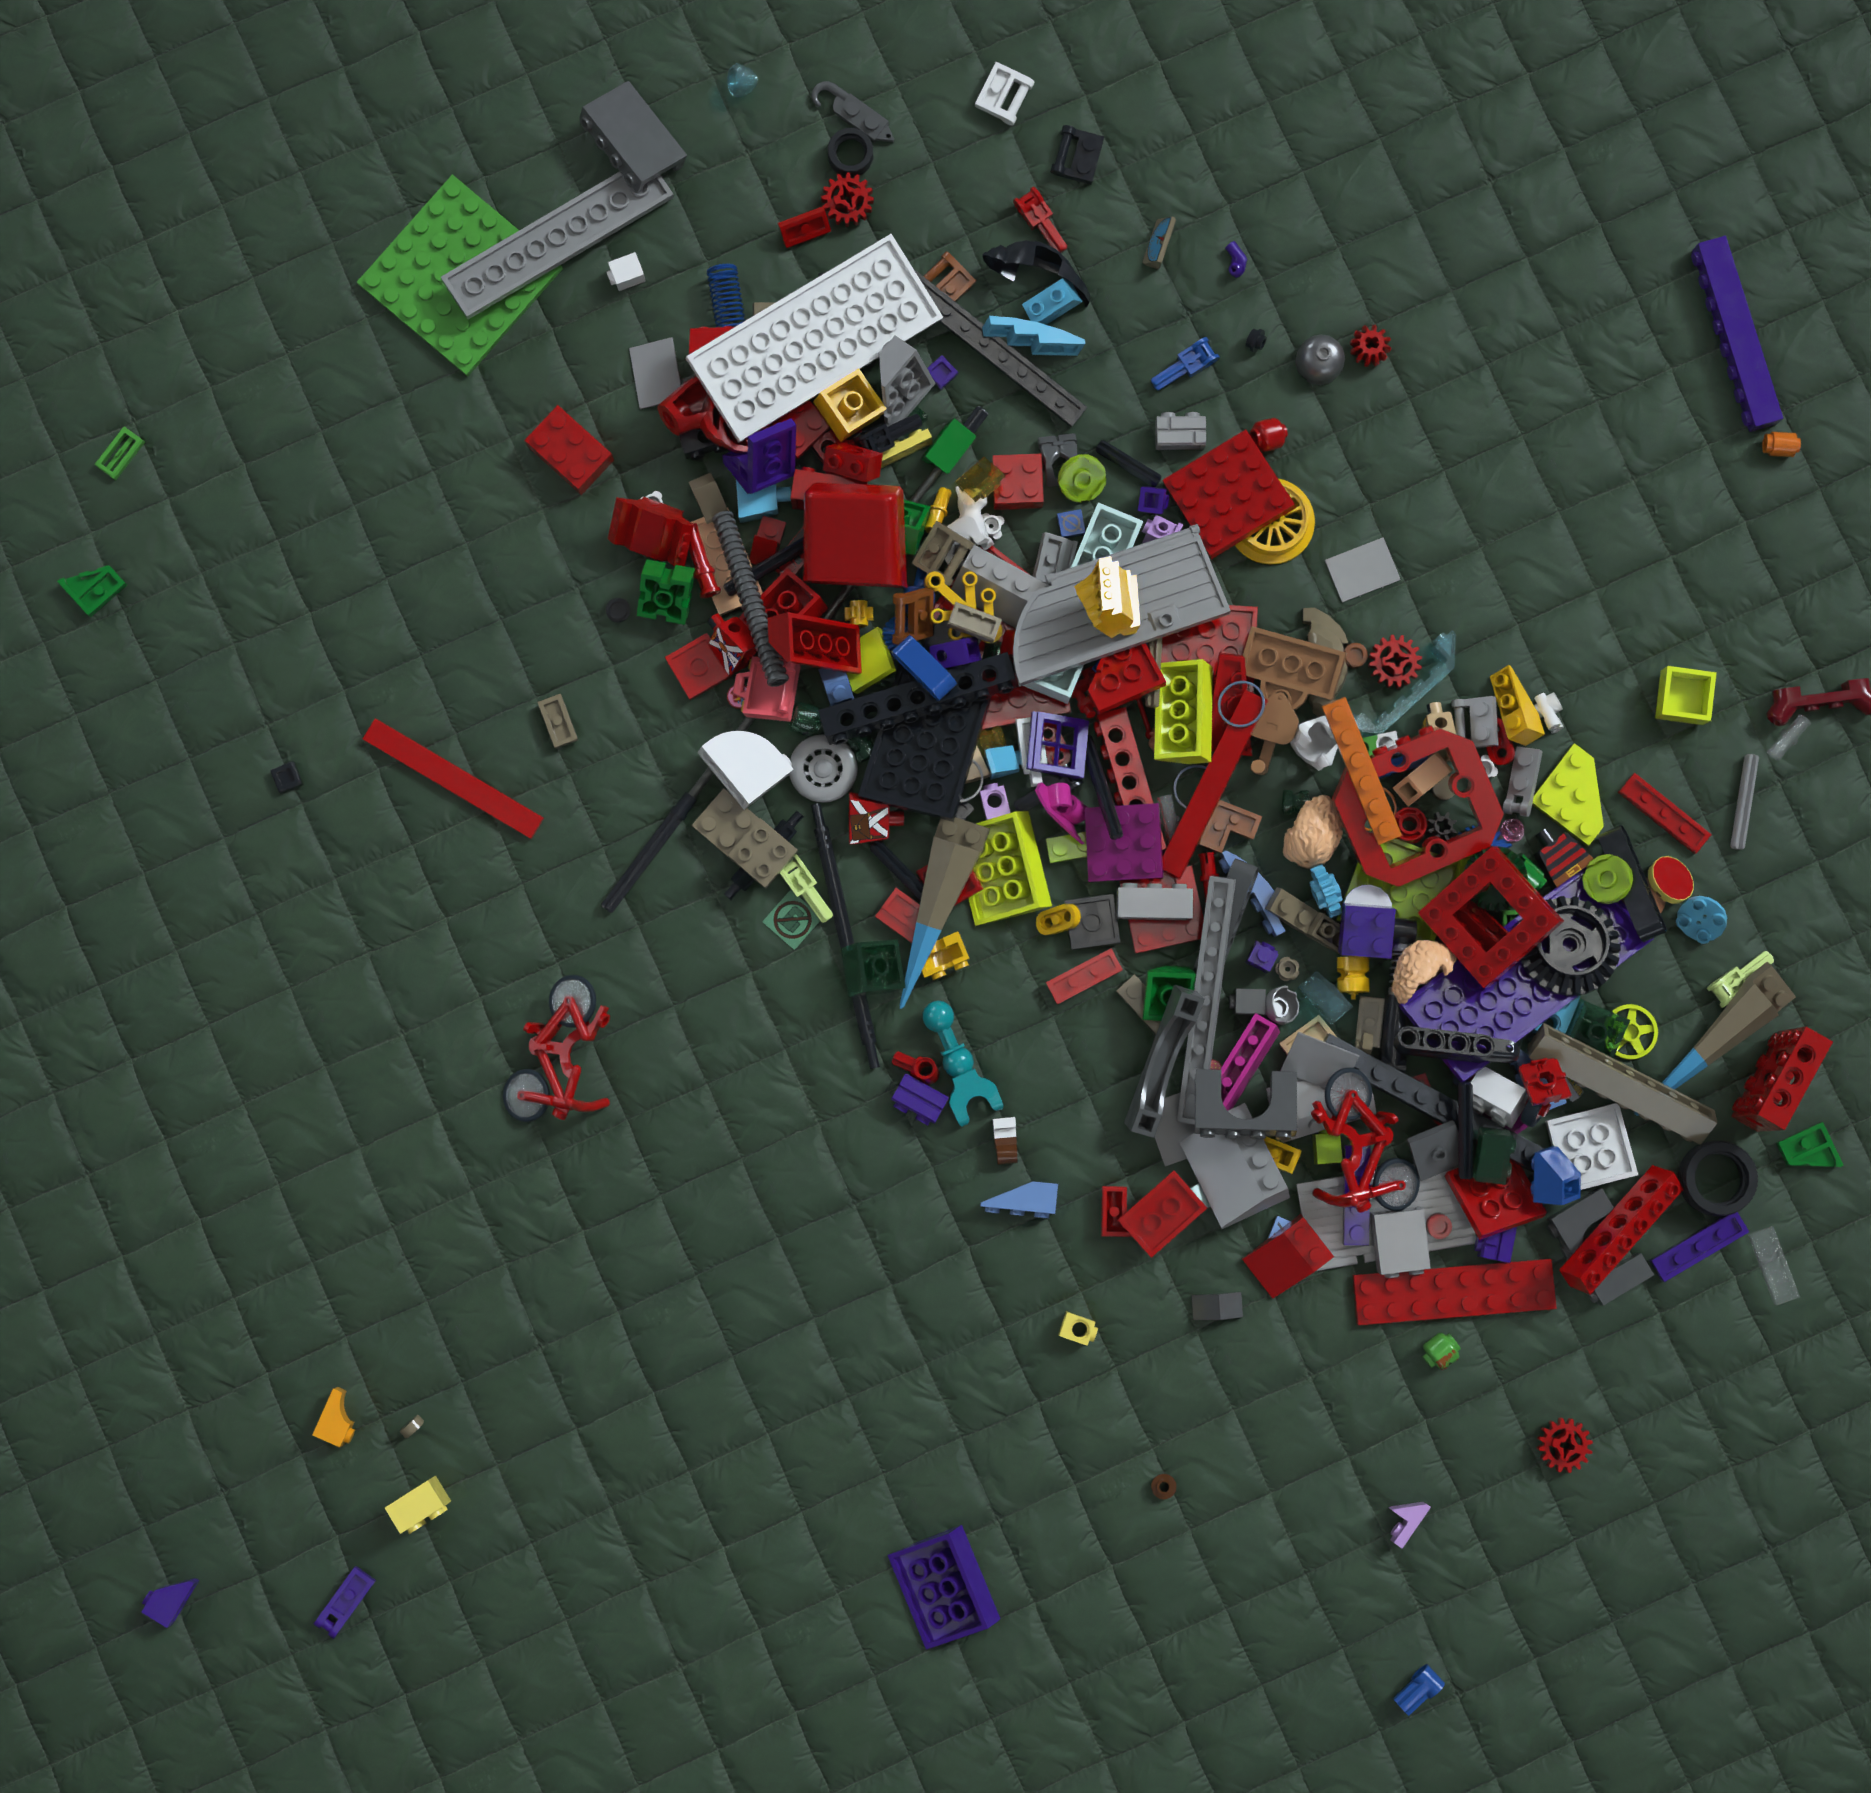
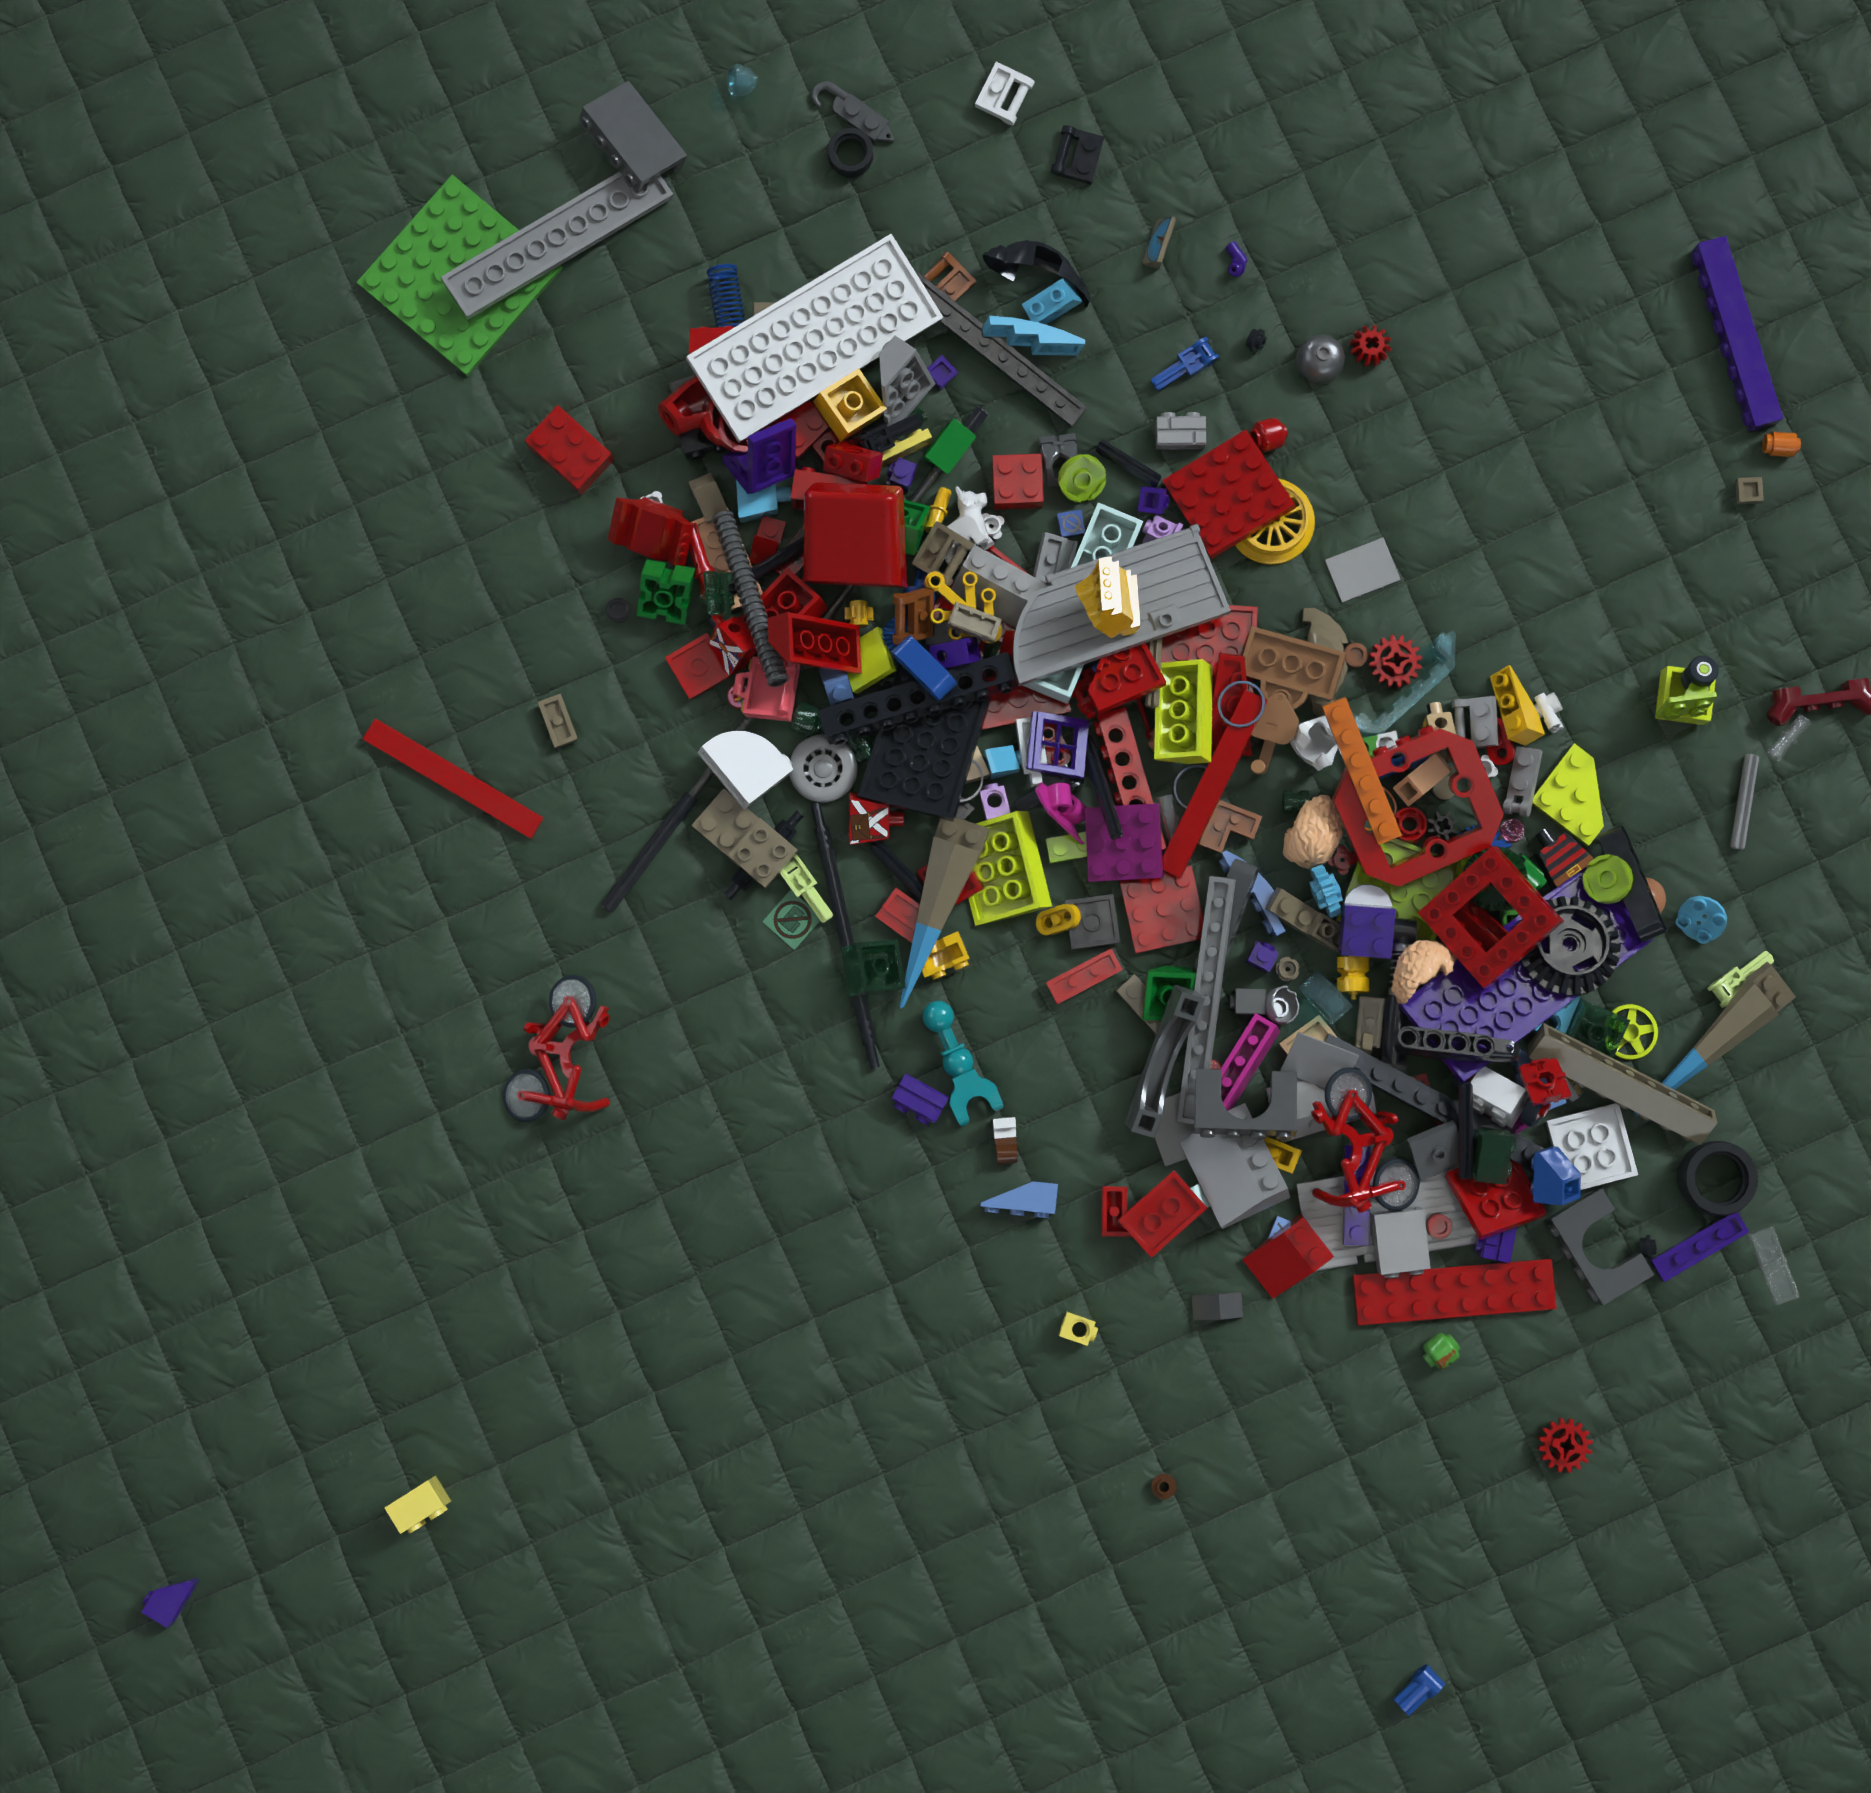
green wing [57,565,127,617] -> none
bright green tile [94,427,145,481] -> none
black tile [270,761,304,794] -> none
light orange arch [312,1387,355,1447] -> none
dark purple plate [314,1566,376,1639] -> none
dark tan tile [399,1414,424,1438] -> none
white brick [607,252,646,291] -> none
light grey window [629,337,681,409] -> none
red plate [778,206,831,248] -> none
red gear [821,172,874,227] -> none
dark purple slope [888,1525,1000,1649] -> none
red axle [892,1051,940,1085] -> none
clear yellow piece [955,456,1006,502] -> none
clear yellow wheel [979,725,1006,752] -> none
red connector [1013,186,1067,253] -> none
light grey brick [1116,883,1193,920] -> none
red pin [1198,852,1219,903] -> none
lime brick [1312,1130,1342,1164] -> none
lavender slope [1388,1502,1431,1548] -> none
red brick [1559,1165,1684,1295] -> none
red tile [1618,773,1712,854] -> none
red tile [1648,856,1694,904] -> none
red brick [1731,1026,1833,1132] -> none
green wing [1776,1122,1844,1167] -> none
none -> clear green hips [700,570,735,618]
none -> dark purple brick [885,457,917,493]
none -> red plate [1328,846,1357,875]
none -> black plate [1640,1235,1657,1260]
none -> lime plate [1656,656,1719,720]
none -> dark tan plate [1735,477,1764,504]

